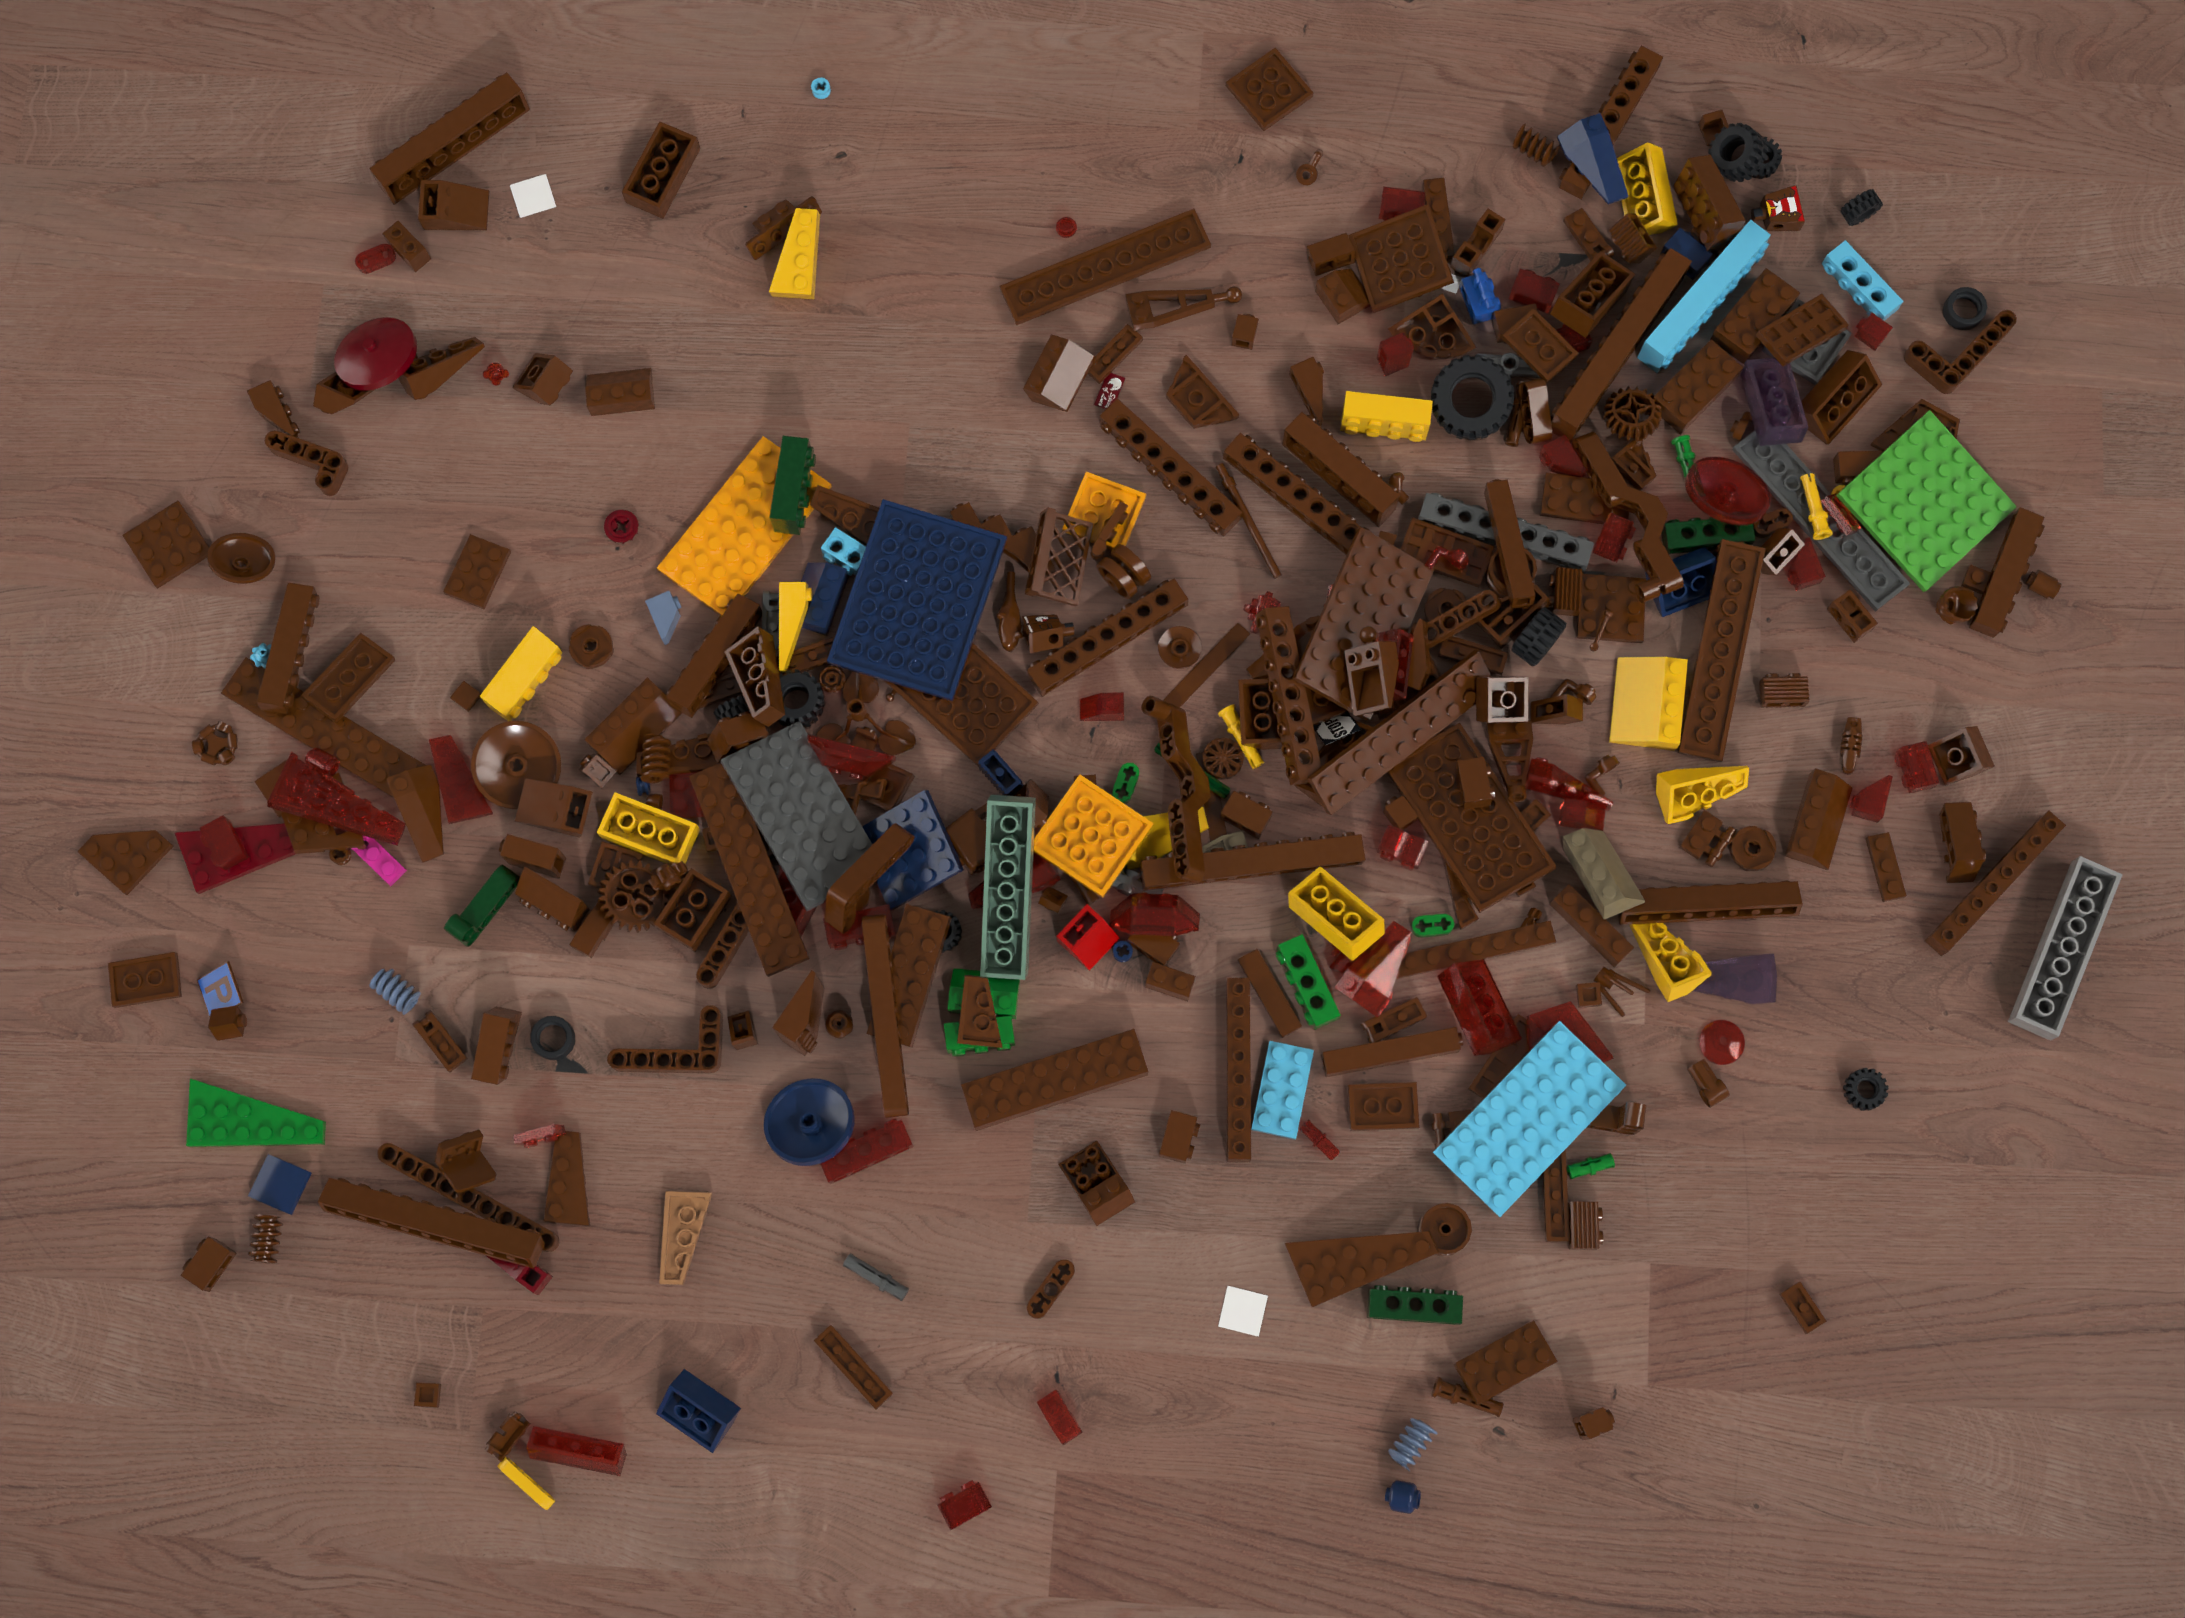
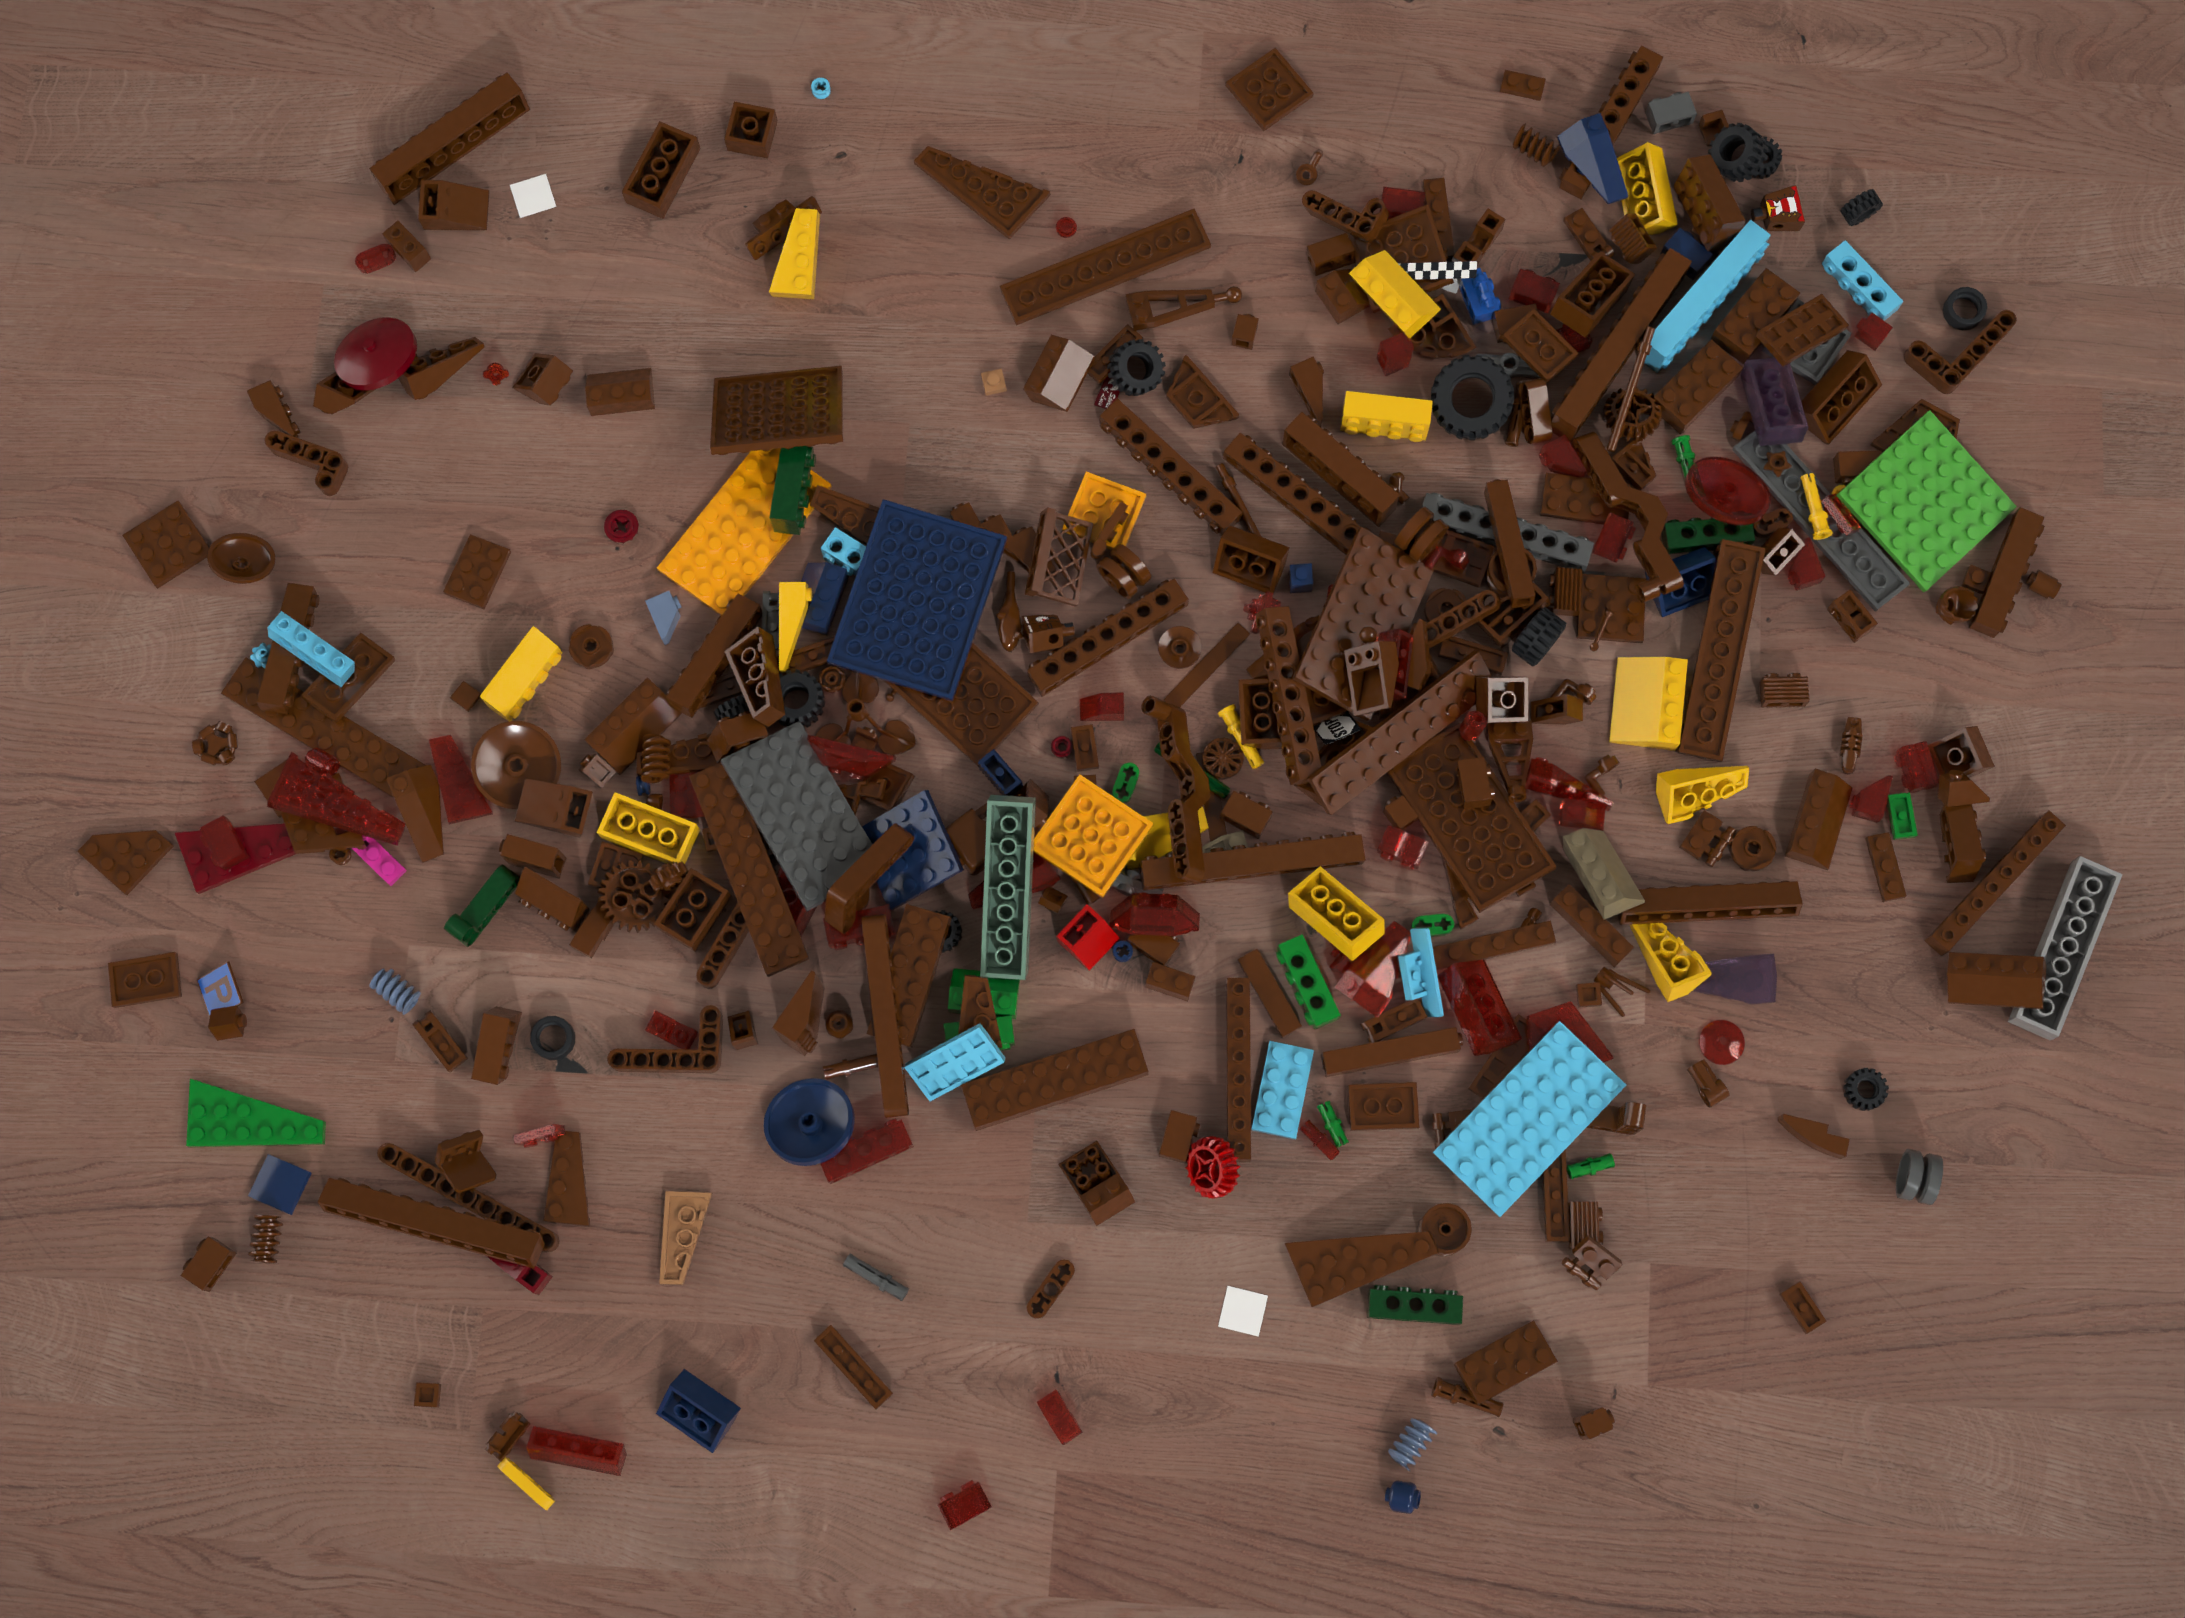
none -> medium azure brick [268,611,355,687]
none -> clear red slope [645,1011,698,1050]
none -> reddish brown plate [710,366,843,455]
none -> reddish brown brick [724,102,778,159]
none -> reddish brown pin [823,1054,879,1080]
none -> medium azure plate [904,1023,1006,1101]
none -> reddish brown wing [914,146,1051,239]
none -> medium nougat plate [981,369,1007,396]
none -> dark red plate [1051,736,1073,758]
none -> reddish brown plate [1071,724,1099,772]
none -> black tyre [1107,339,1166,396]
none -> red gear [1185,1136,1241,1199]
none -> reddish brown slope [1213,525,1290,595]
none -> dark blue brick [1288,563,1313,594]
none -> reddish brown beam [1302,190,1389,242]
none -> green pin [1317,1101,1349,1148]
none -> yellow slope [1349,250,1441,339]
none -> sticker [1355,261,1477,280]
none -> reddish brown wheel [1394,506,1449,563]
none -> medium azure bracket [1398,928,1444,1017]
none -> clear red brick [1459,711,1487,741]
none -> reddish brown plate [1500,70,1546,101]
none -> reddish brown plate [1561,1235,1623,1290]
none -> reddish brown bar [1606,327,1655,452]
none -> dark grey brick [1645,92,1697,134]
none -> reddish brown plate [1763,451,1792,477]
none -> reddish brown slope [1778,1114,1850,1159]
none -> green plate [1886,792,1918,840]
none -> dark grey wheel [1895,1149,1943,1205]
none -> reddish brown slope [1938,770,1990,807]
none -> reddish brown slope [1947,952,2046,1009]

